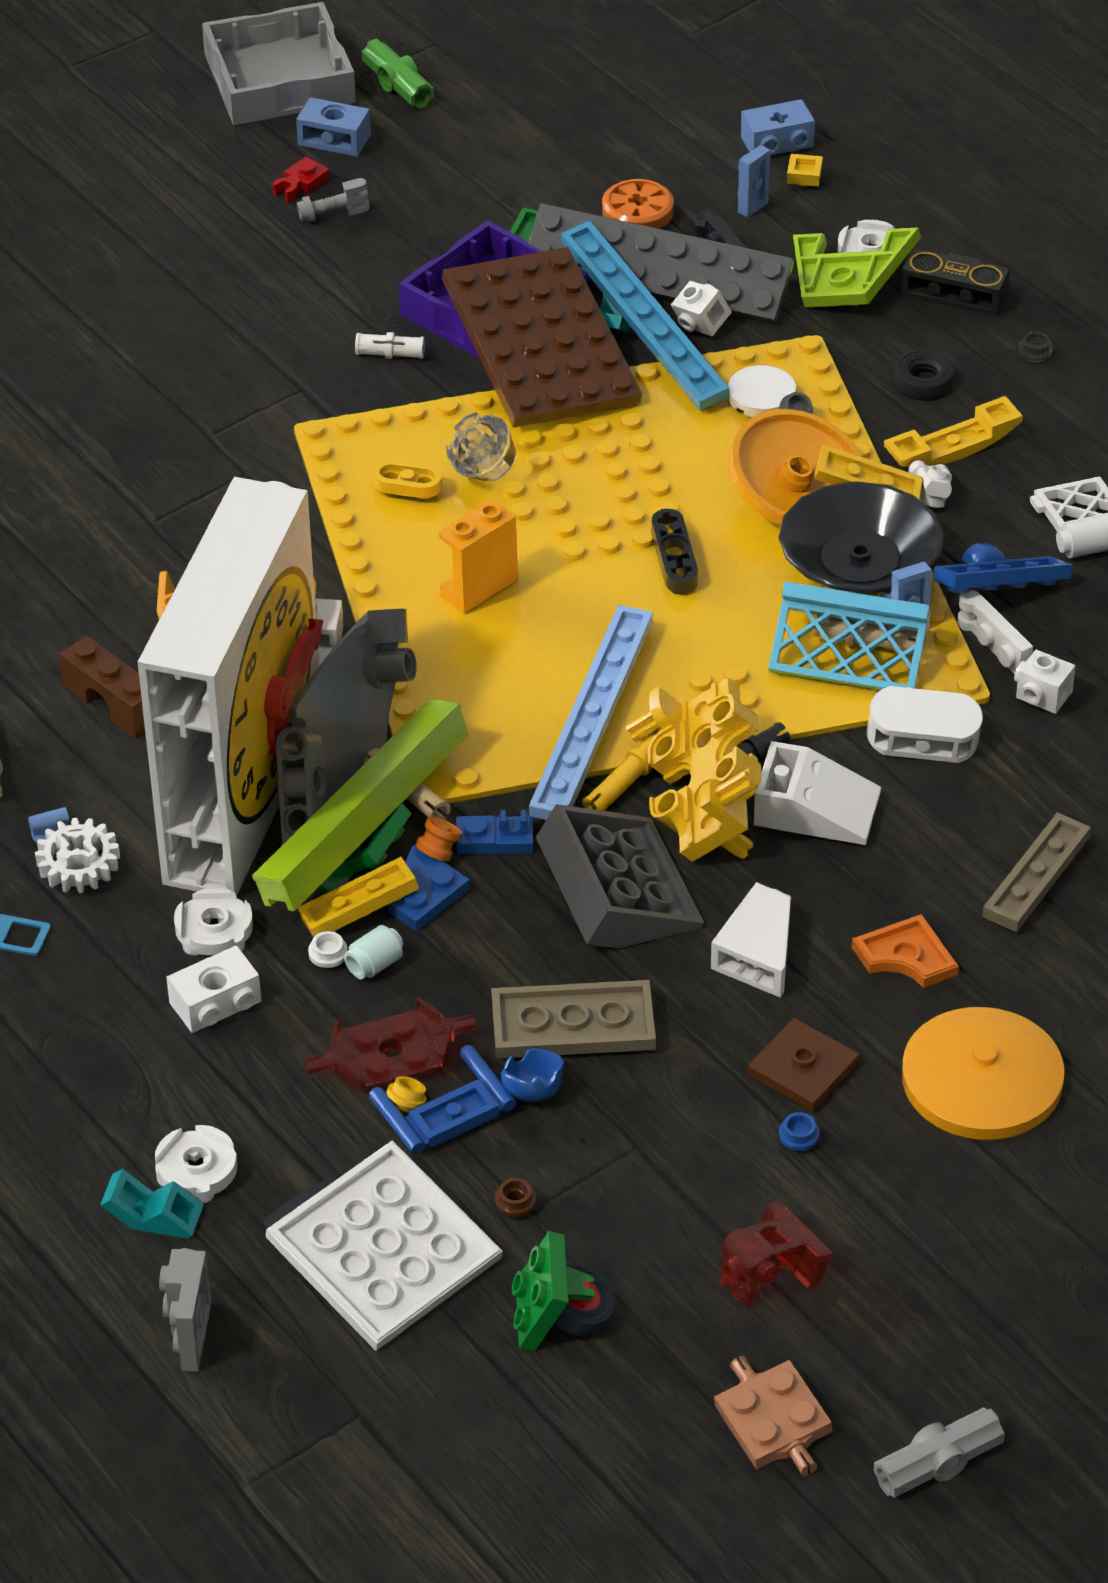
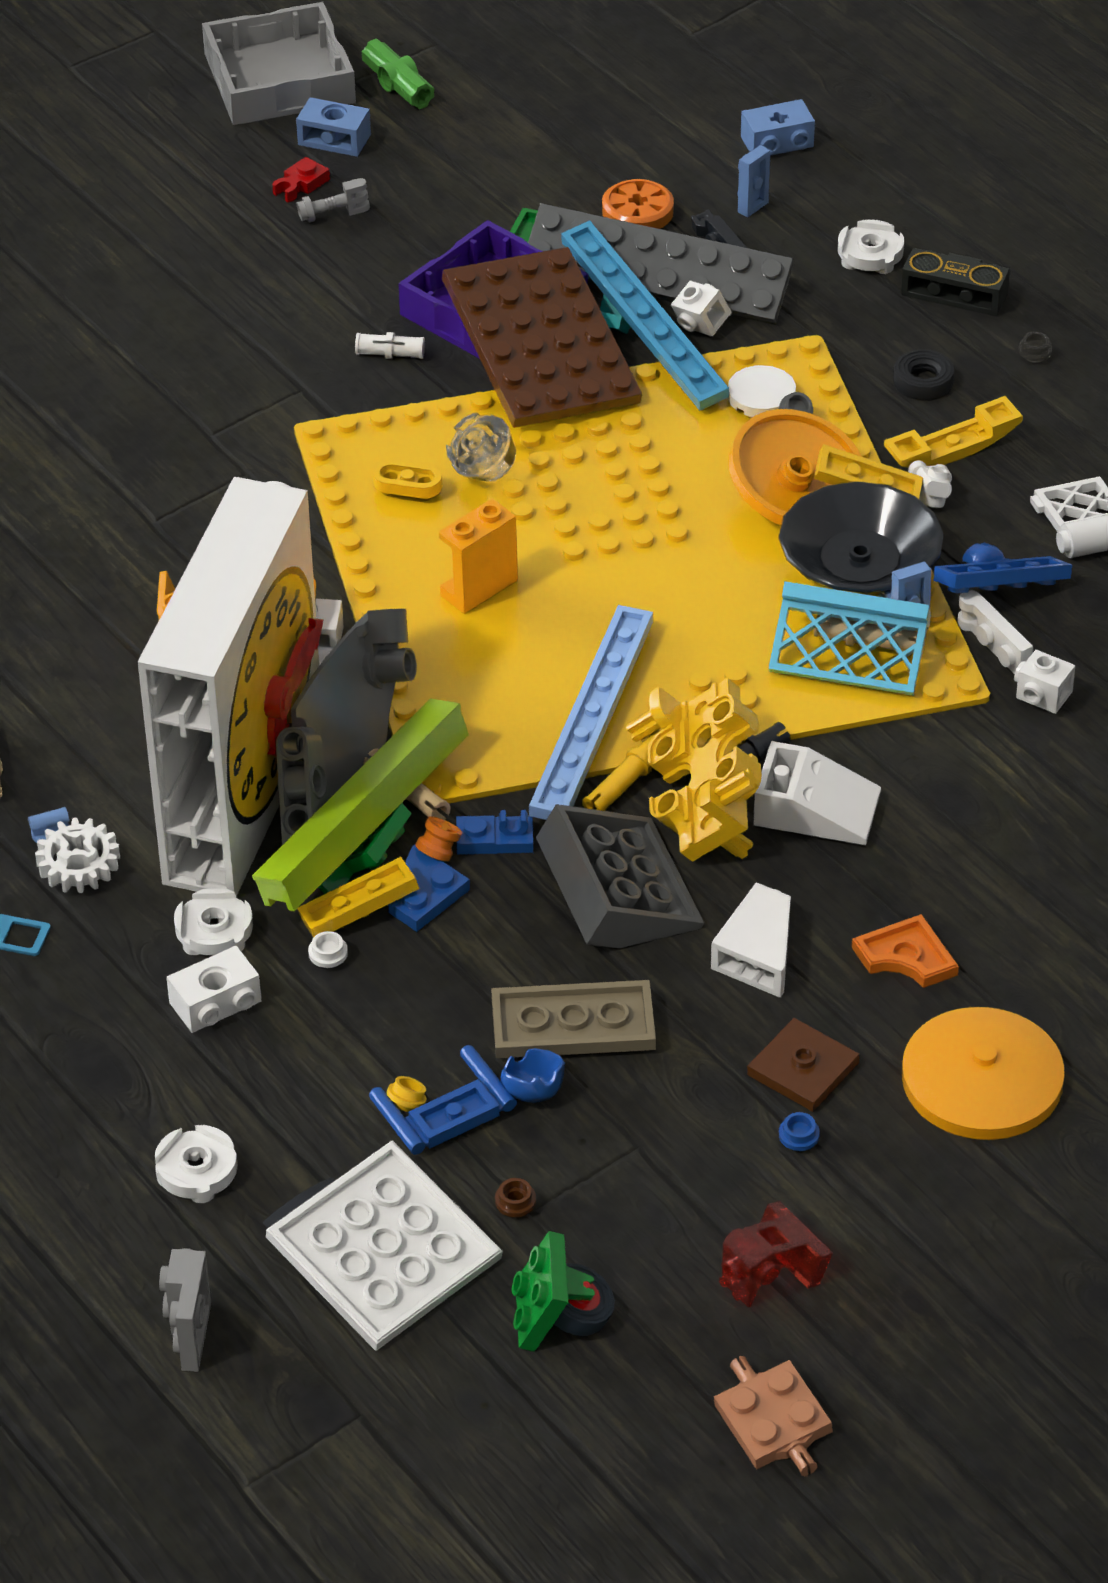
reddish brown arch [59,636,145,739] -> none
teal slope [100,1168,204,1239] -> none
clear red plate [304,998,477,1091] -> none
light aqua brick [344,925,403,979] -> none
black beam [651,509,698,594] -> none
yellow plate [787,154,823,186] -> none
lime wing [793,227,921,307] -> none
white brick [867,686,983,763] -> none
light grey piece [874,1407,1005,1498] -> none
dark tan plate [982,812,1091,932] -> none

